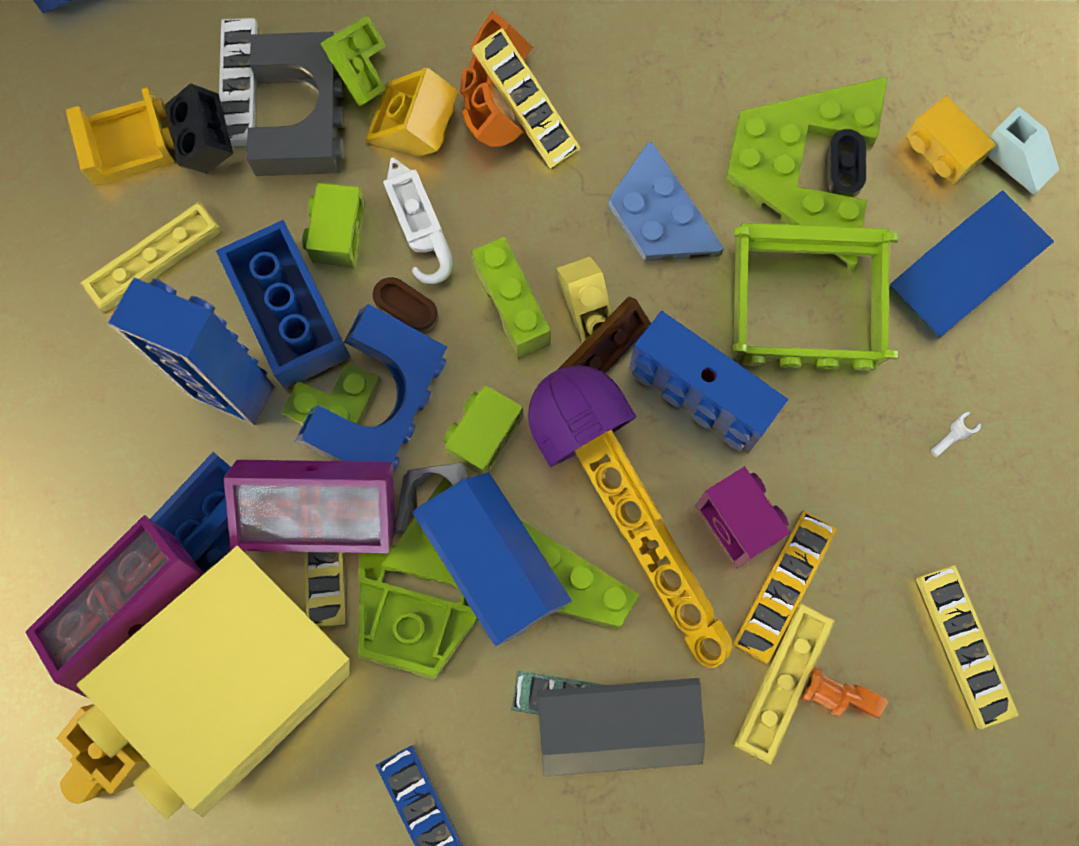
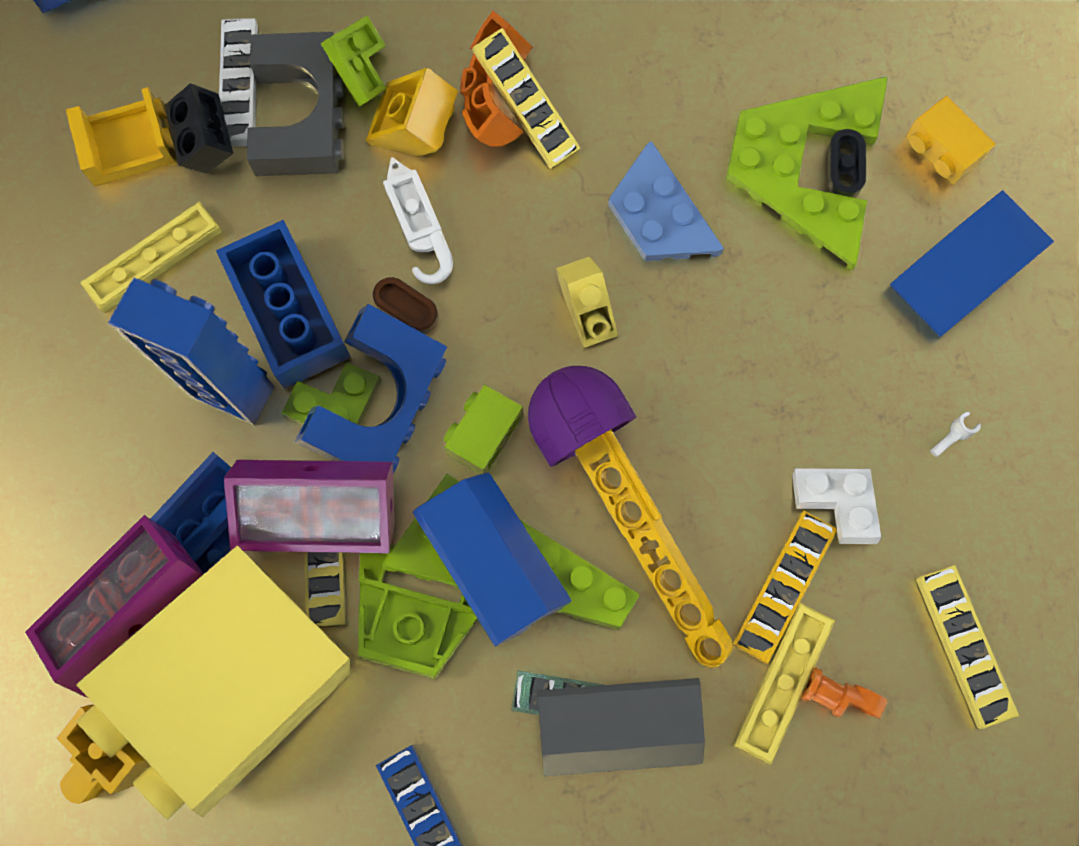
lime brick [302,183,365,267] -> none
light grey helmet [395,462,468,534] -> none
lime arch [471,236,551,359] -> none
reddish brown tile [557,296,651,373] -> none
blue brick [629,310,789,453] -> none
magenta brick [695,466,790,569] -> none
lime window [731,223,898,371] -> none
light aqua slope [988,107,1059,195] -> none
none -> white plate [792,468,881,544]

